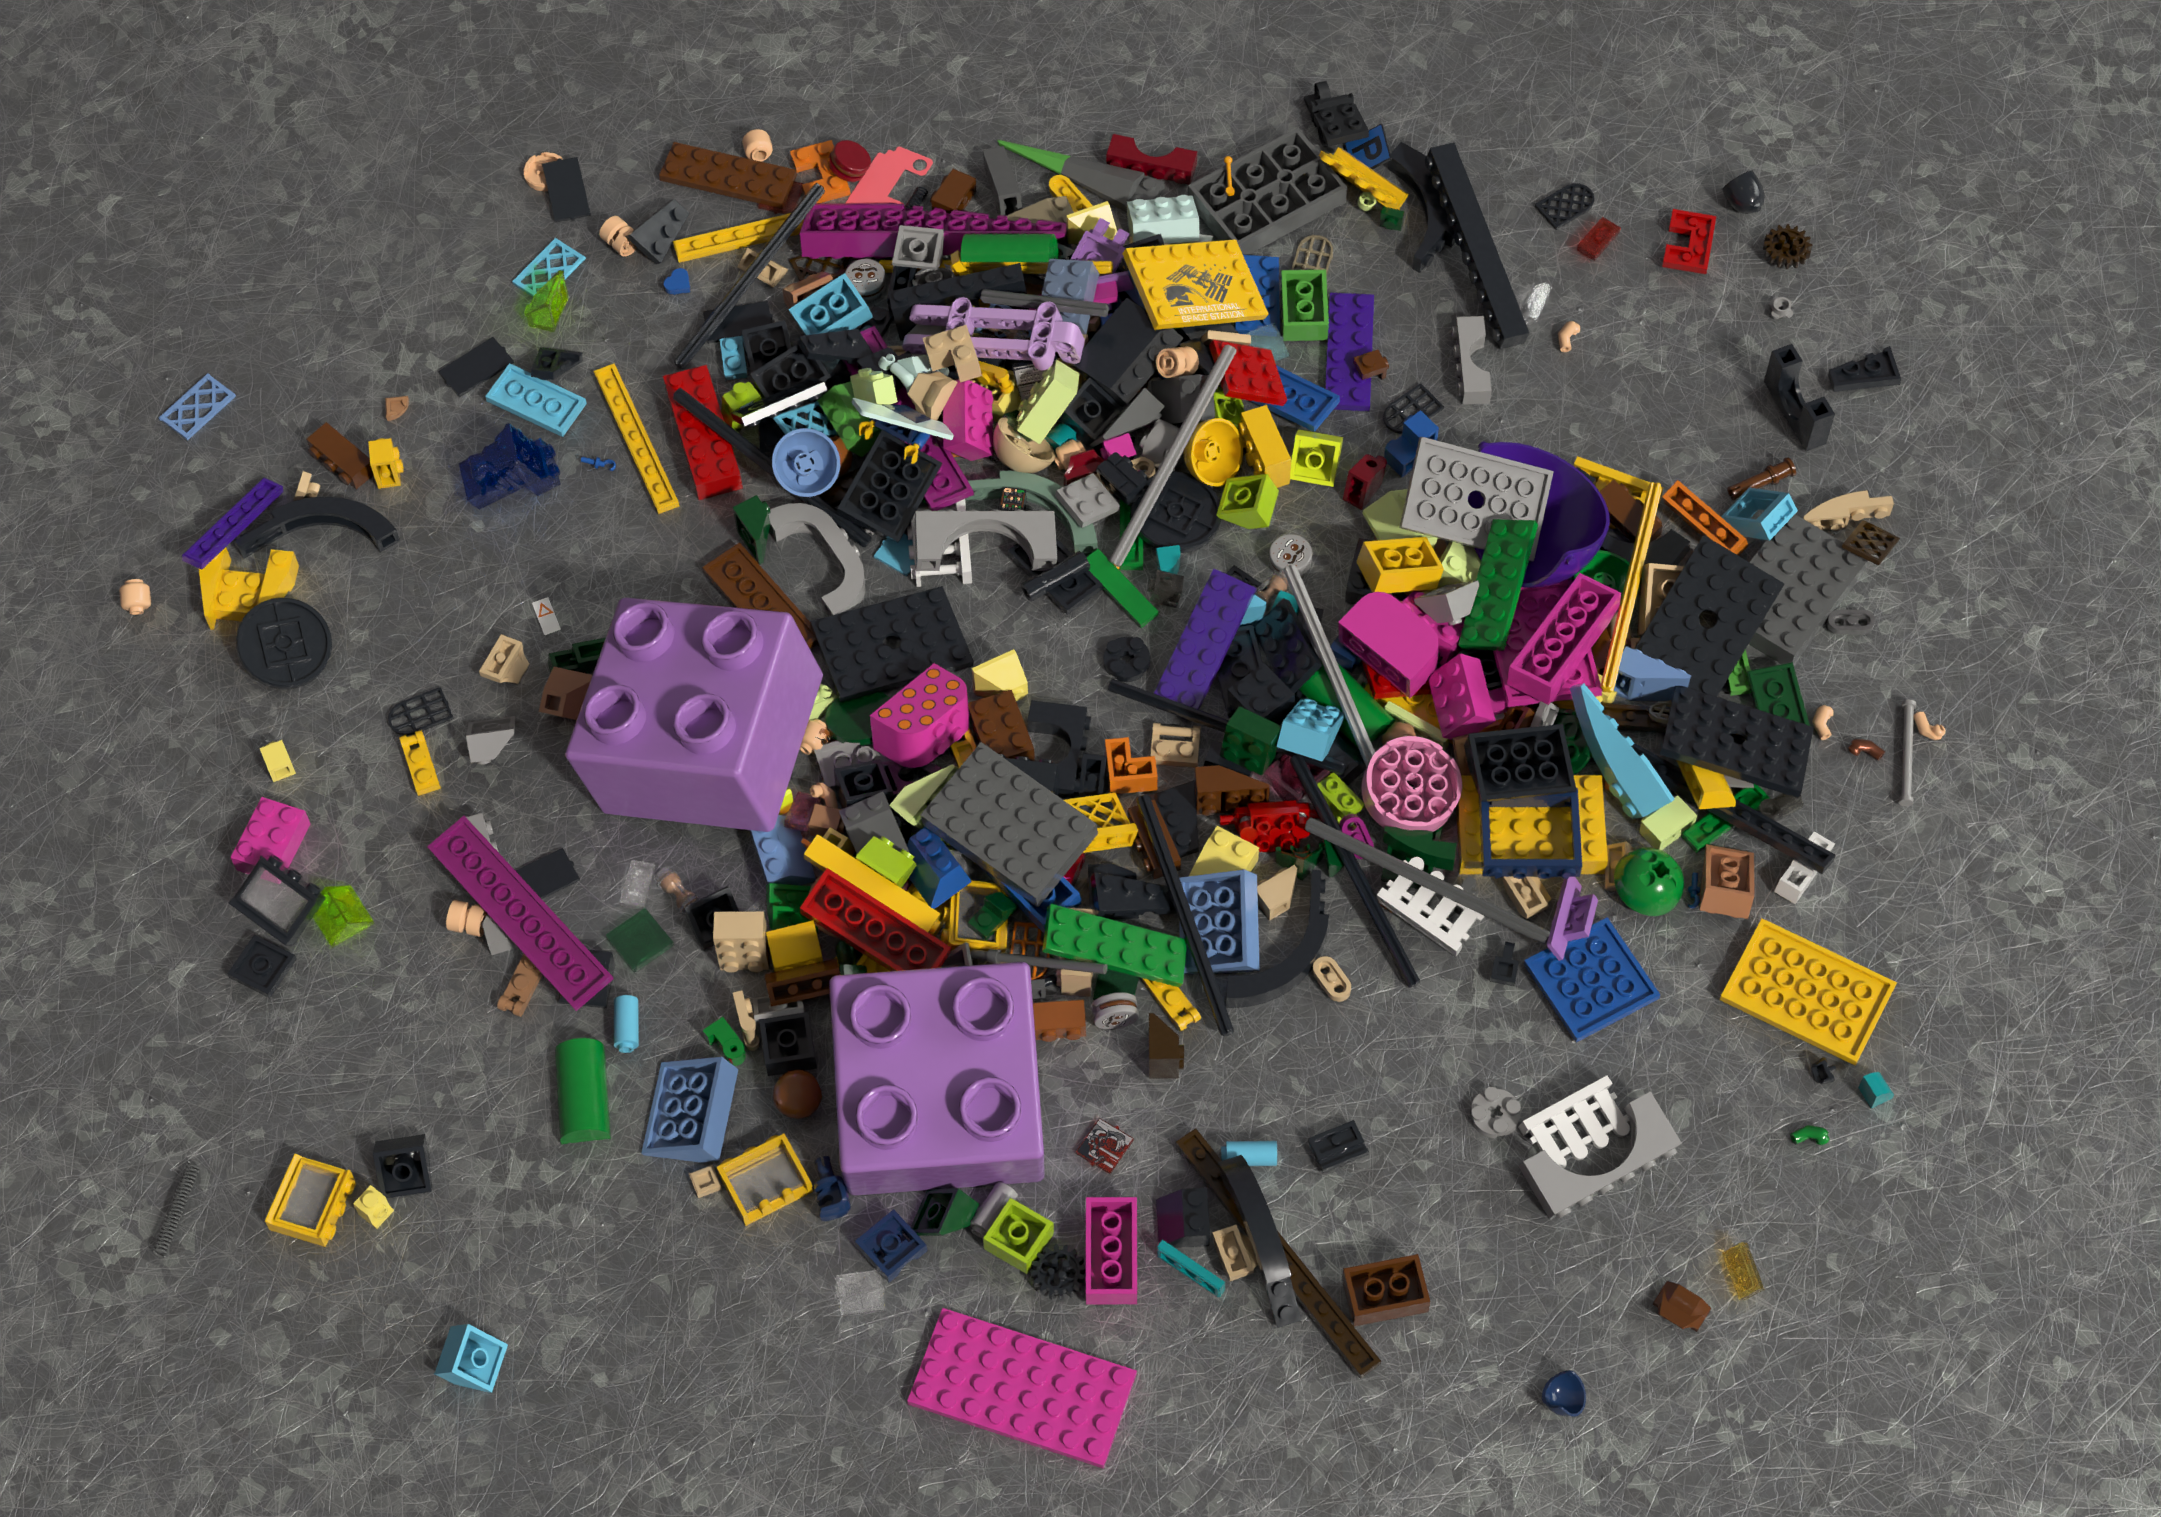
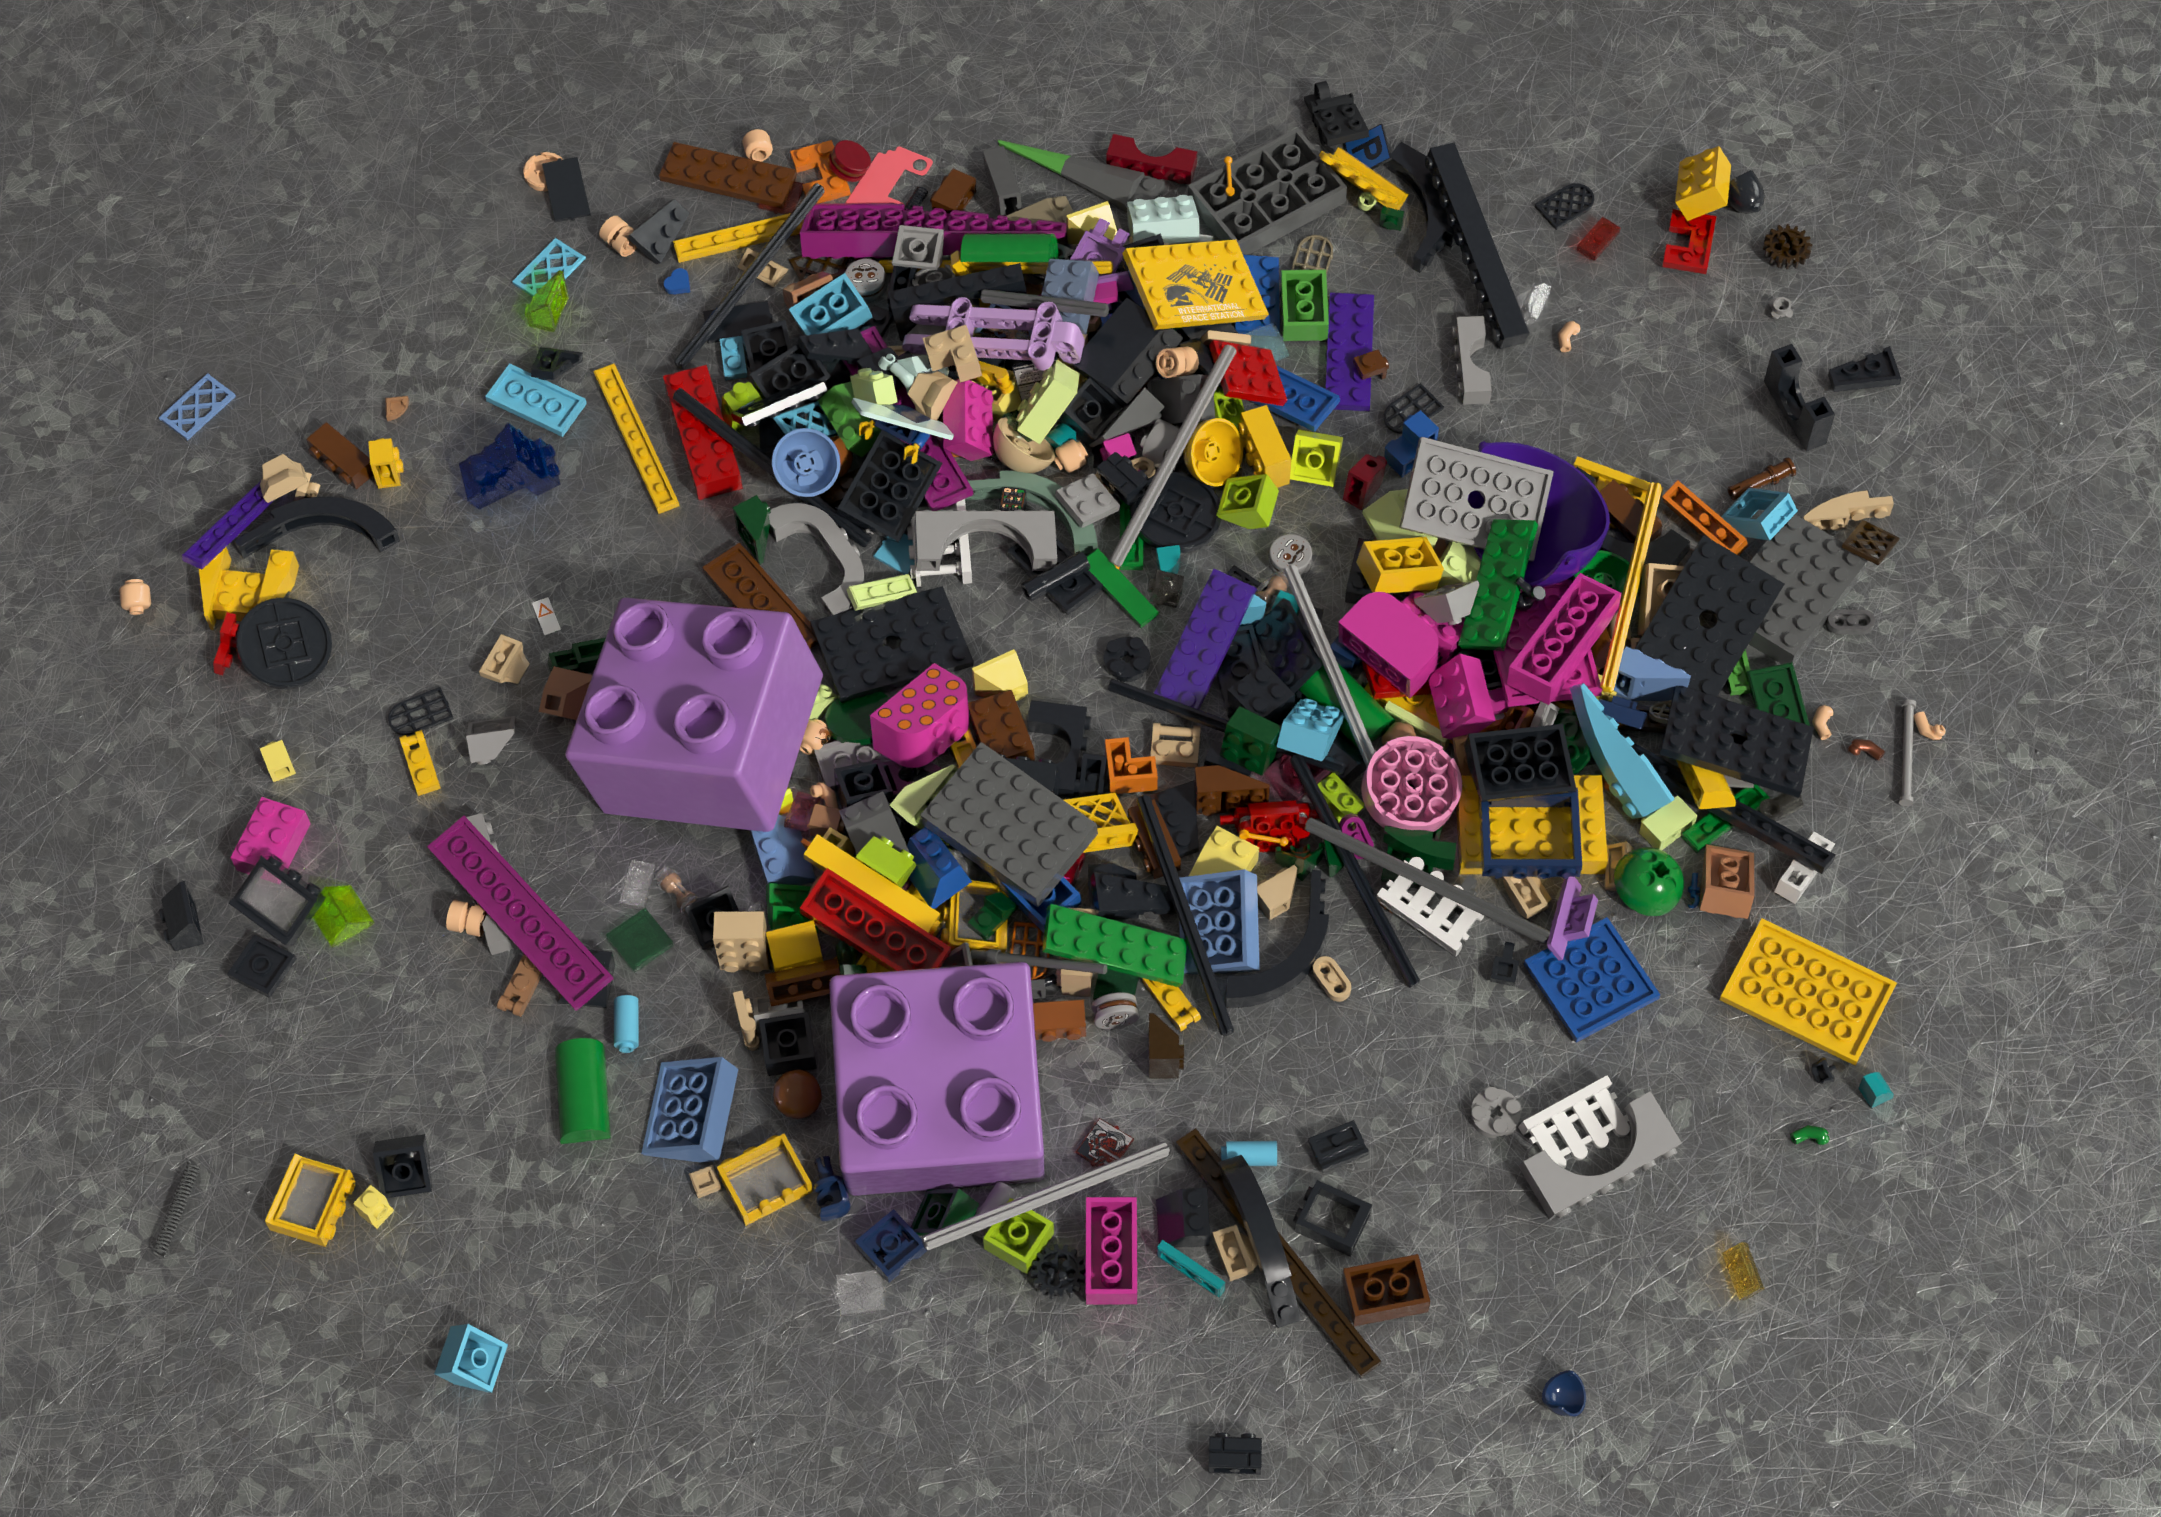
black piece [438,337,514,397] -> none
black piece [516,848,580,899] -> none
blue hand [581,457,616,471] -> none
green leg [702,1017,746,1066] -> none
dark pink plate [907,1308,1137,1469] -> none
yellow plate [1049,175,1093,212] -> none
dark red slope [1064,449,1106,486] -> none
reddish brown slope [1653,1281,1711,1332] -> none
none -> black slope [159,881,204,951]
none -> red plate [213,612,240,675]
none -> tan slope [260,454,308,503]
none -> yellowish green tile [846,574,917,611]
none -> light grey axle [922,1142,1170,1250]
none -> black brick [1209,1432,1262,1475]
none -> light orange hinge [1239,830,1288,846]
none -> black window [1293,1180,1372,1257]
none -> black piece [1514,576,1546,611]
none -> dark blue brick [1599,696,1647,729]
none -> yellow brick [1675,146,1731,221]

